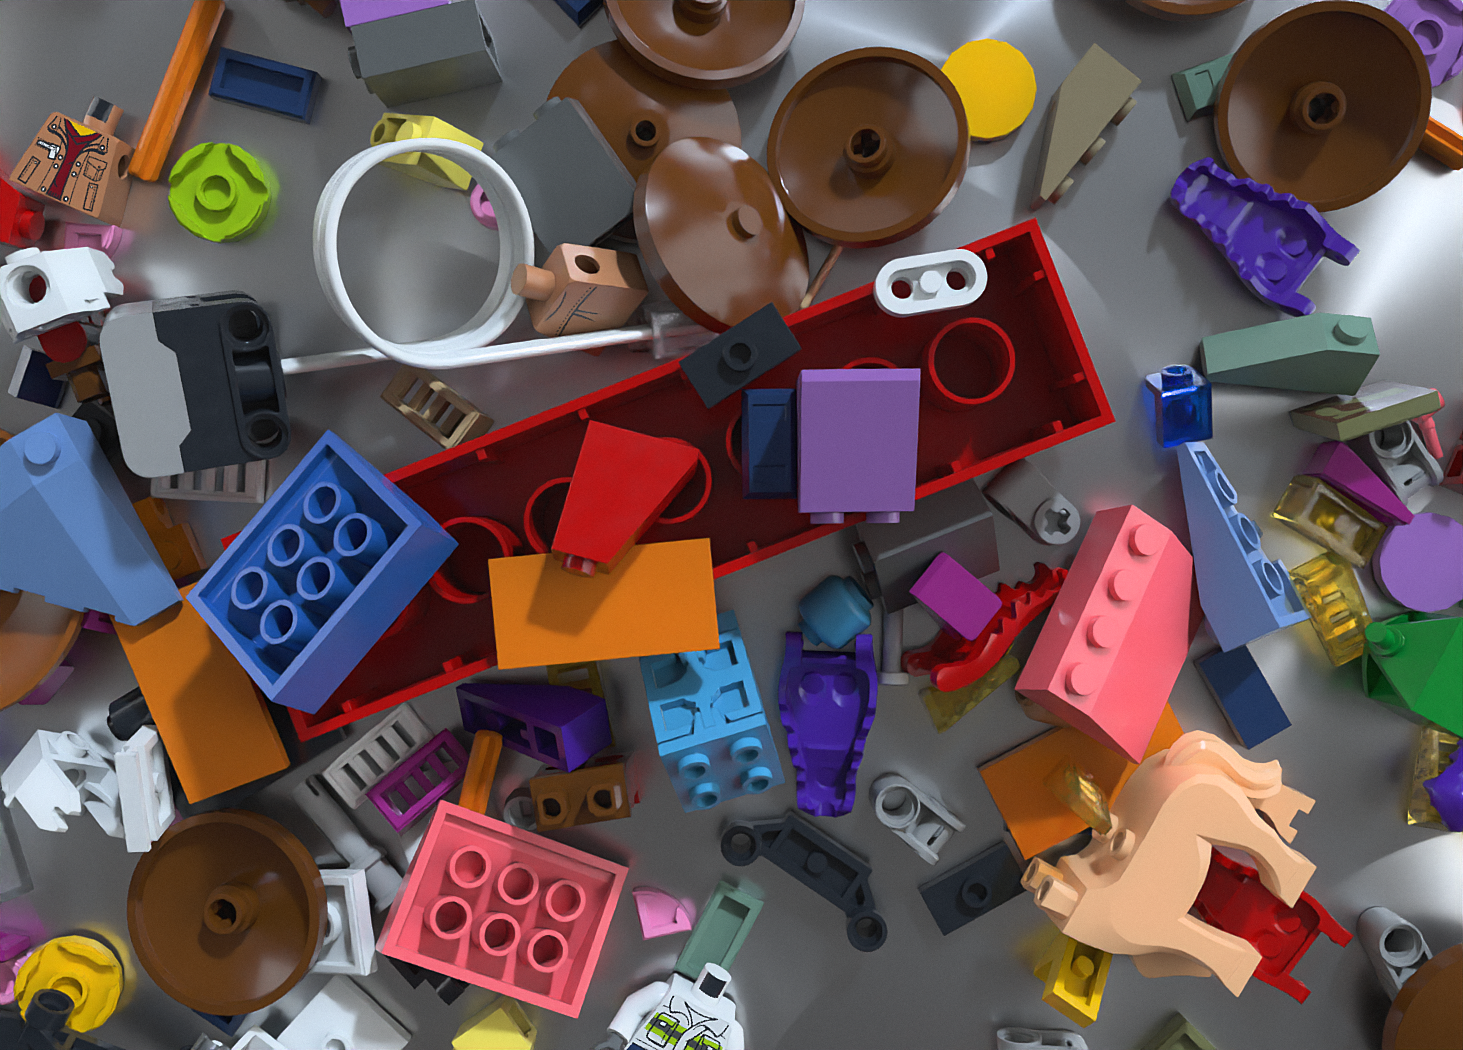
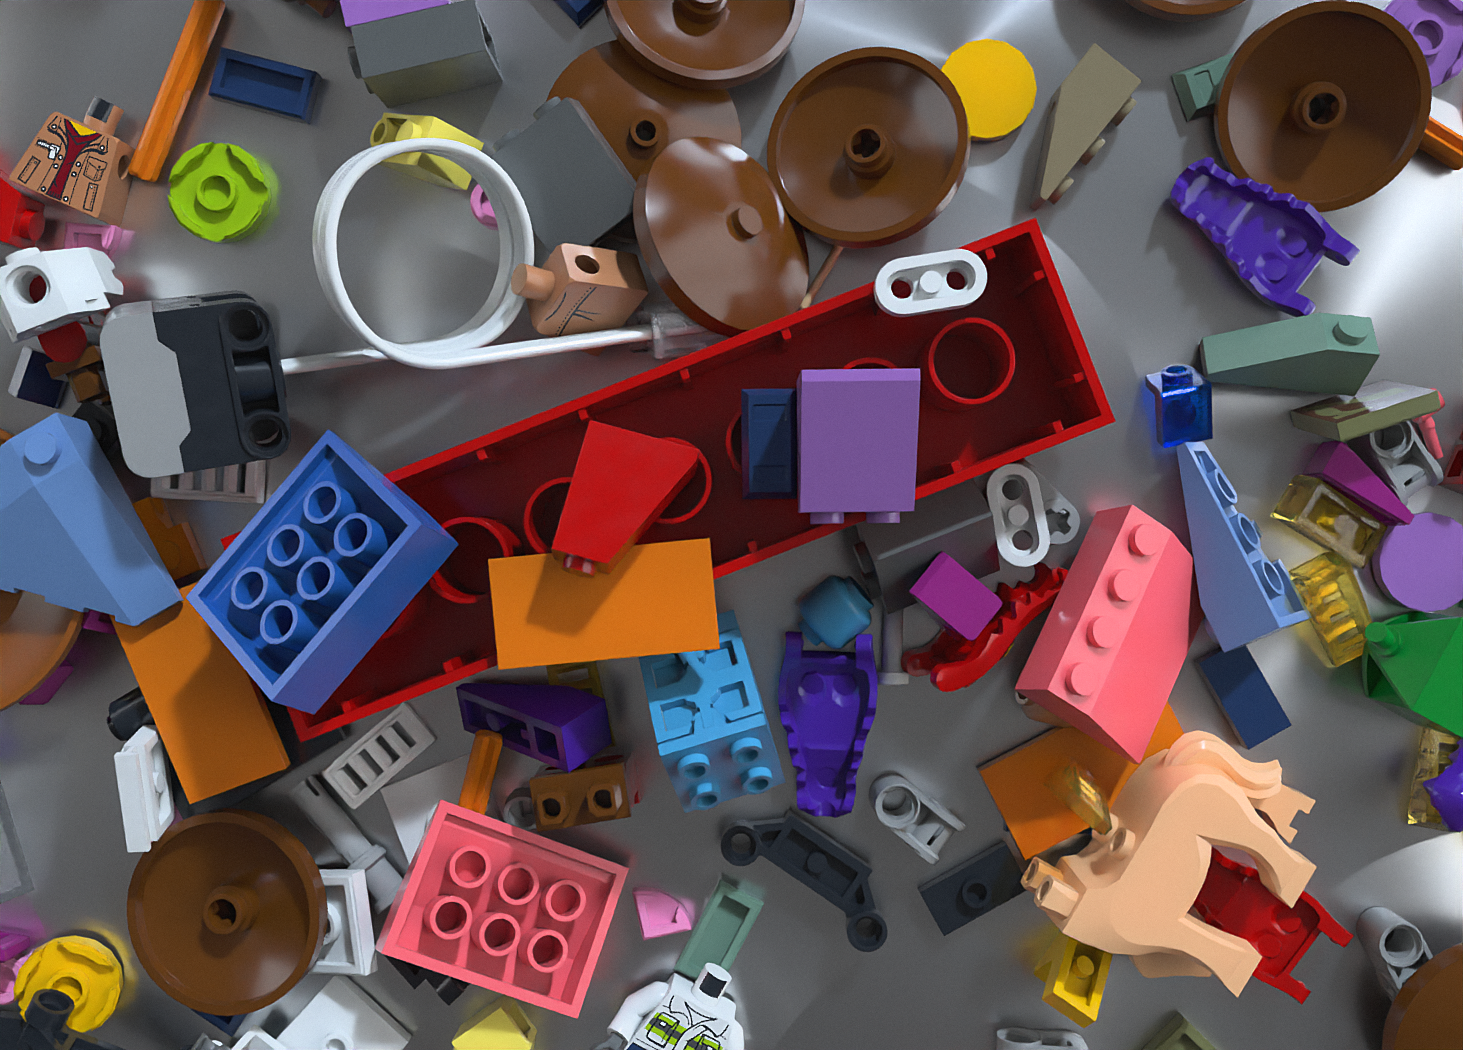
white piece [1,729,126,839] -> none
magenta slope [365,728,470,836] -> none
tan slope [380,364,494,450] -> none
black plate [678,302,802,410] -> none
clear yellow slope [917,654,1021,734] -> none
none -> white plate [986,464,1050,567]

